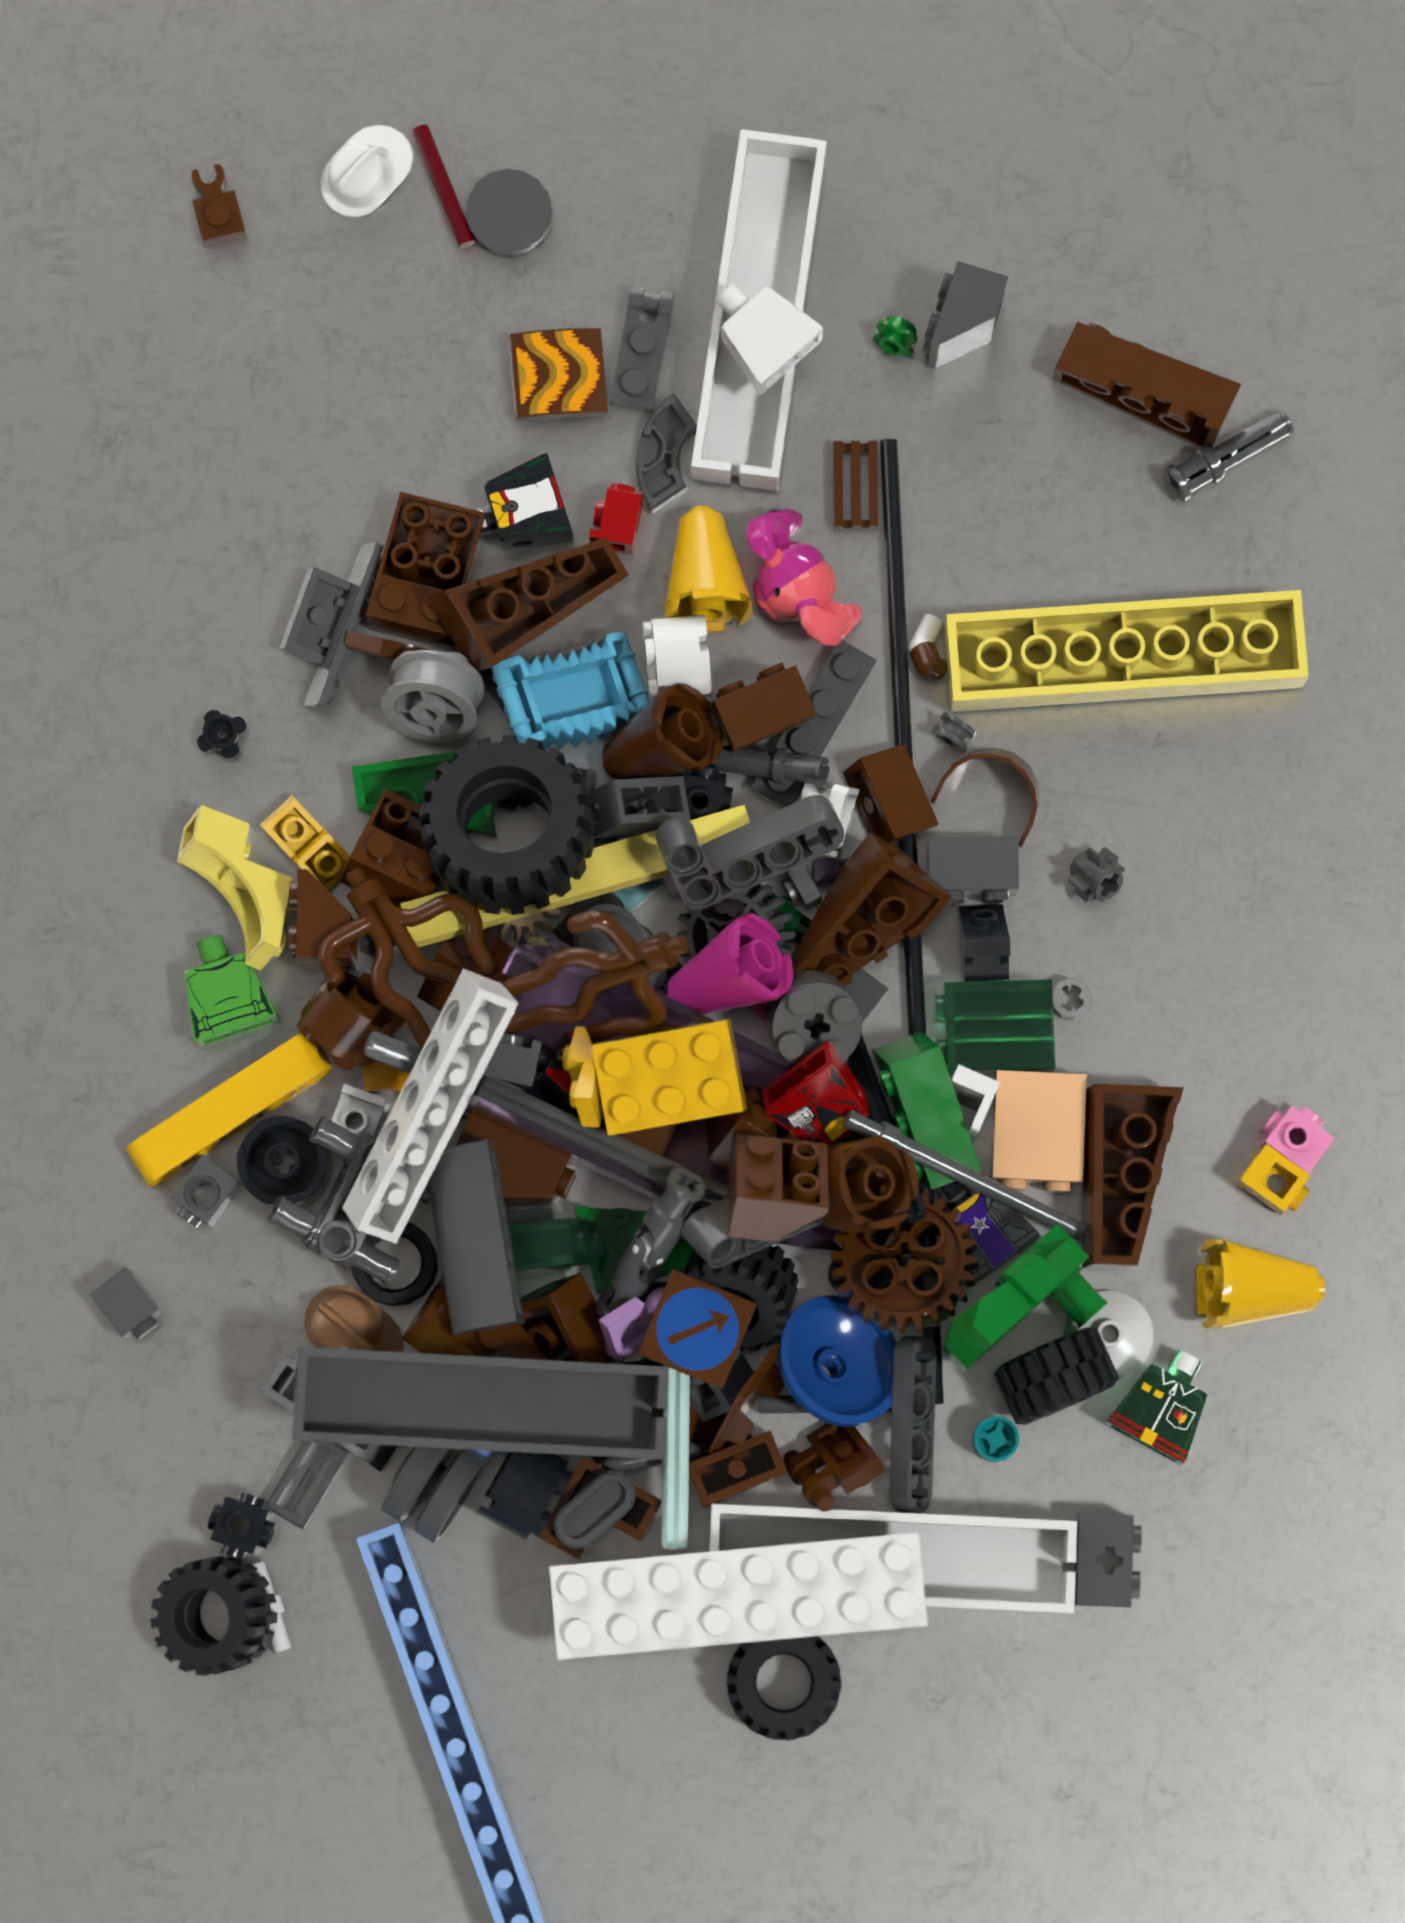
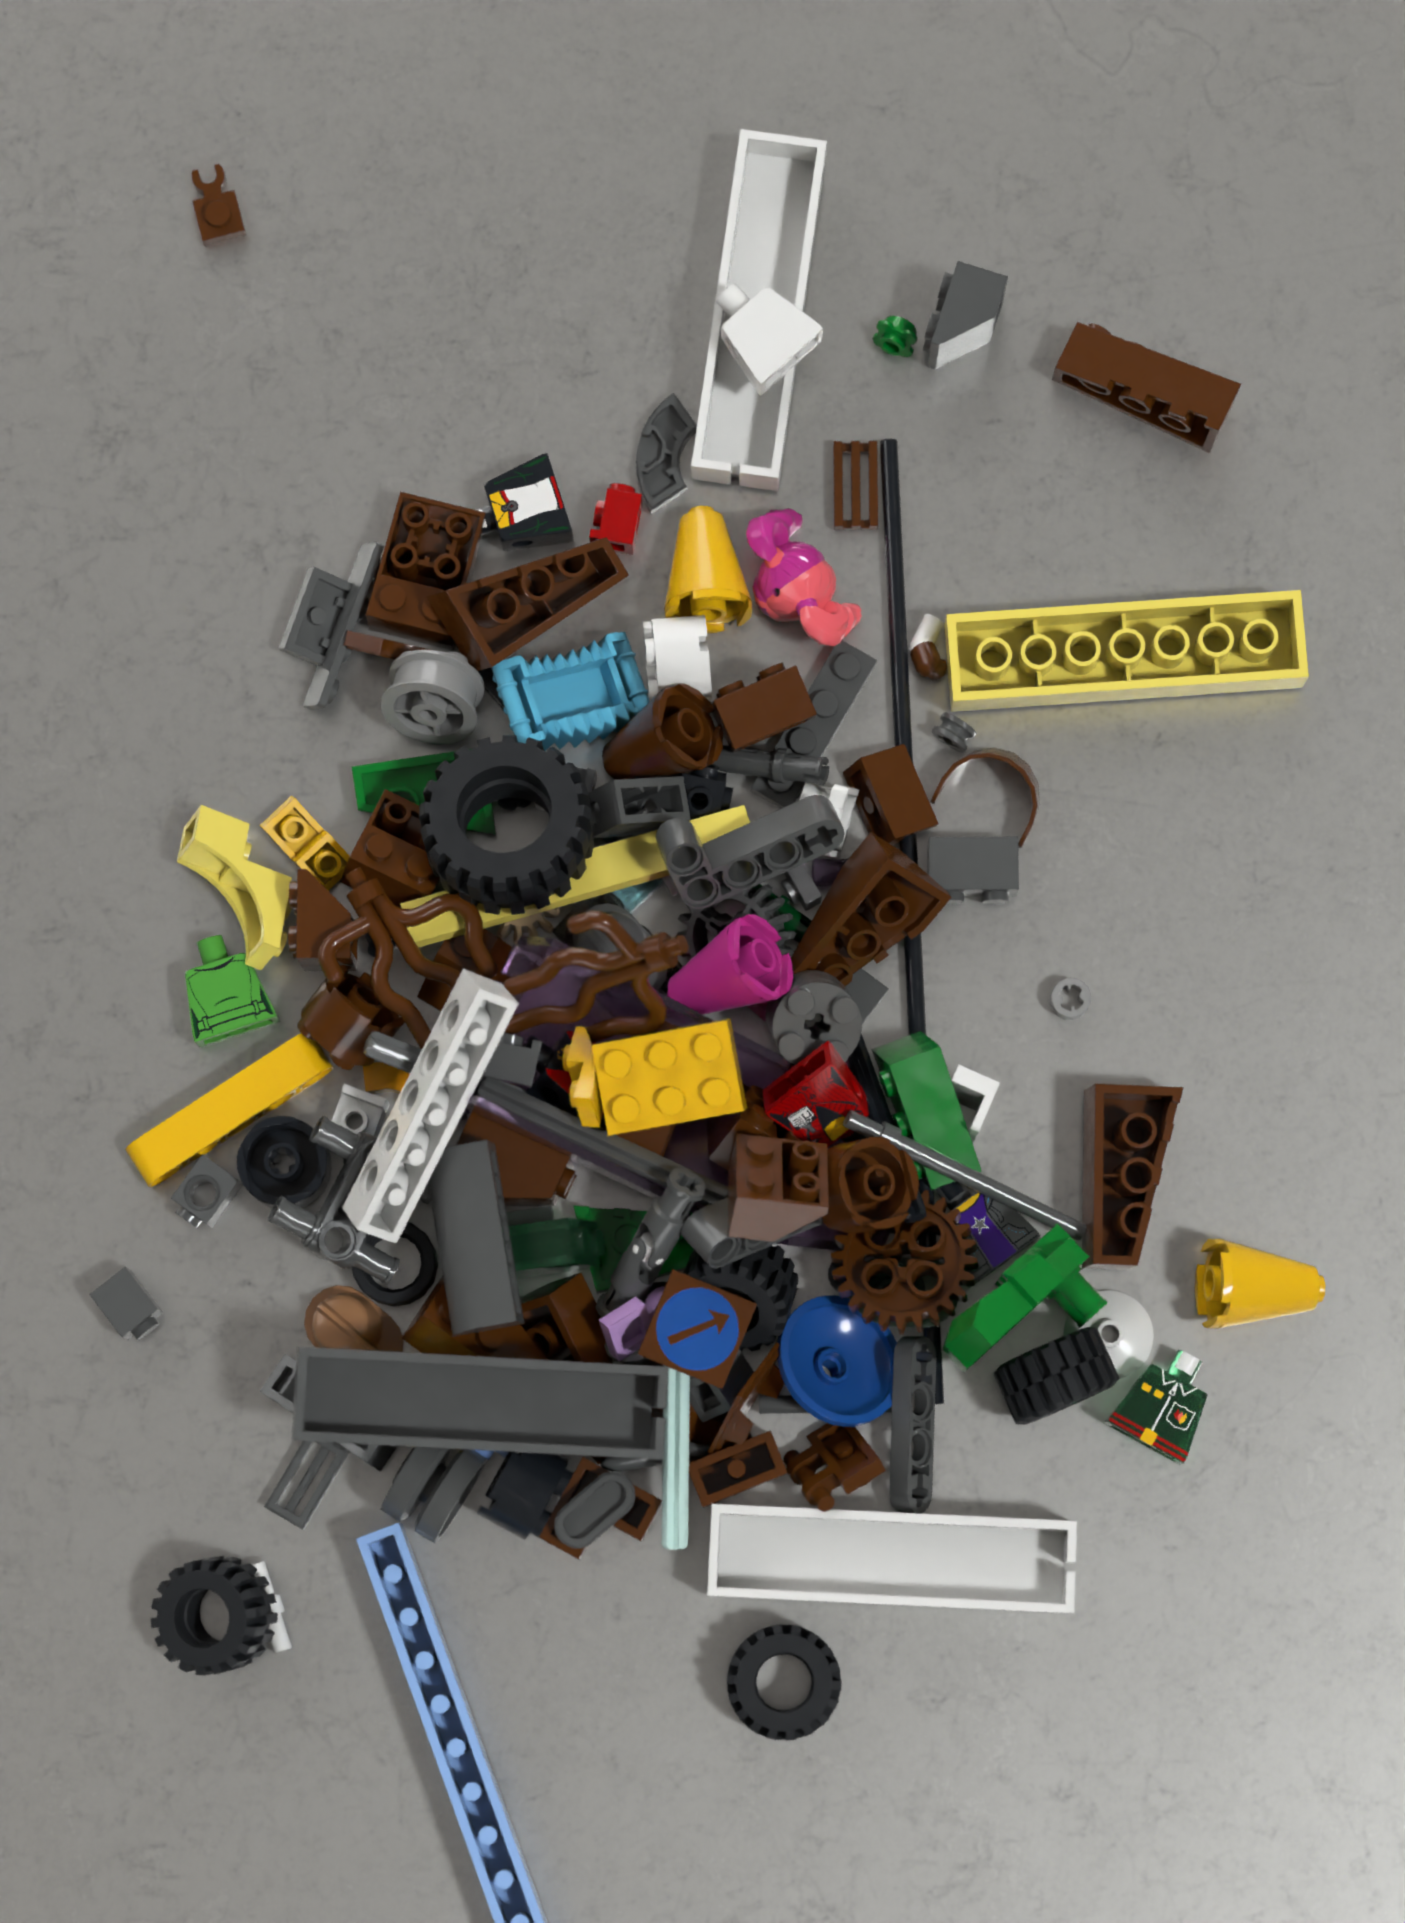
black plate [197,710,247,759] -> none
black brick [207,1491,277,1561] -> none
white piece [320,125,413,218] -> none
dark red bar [412,124,475,249] -> none
dark grey tile [465,169,553,257] -> none
slope [507,328,608,422] -> none
white brick [549,1532,928,1660] -> none
dark grey plate [610,286,675,413] -> none
clear green brick [935,979,1055,1077] -> none
black brick [958,904,1010,982] -> none
teal wheel [972,1416,1019,1463] -> none
light nougat brick [990,1070,1087,1193] -> none
dark grey gear [1068,847,1125,903] -> none
dark grey brick [1074,1513,1142,1608] -> none
dark grey pin [1164,409,1294,502] -> none
yellow brick [1236,1144,1311,1215] -> none
bright pink brick [1260,1106,1335,1174] -> none

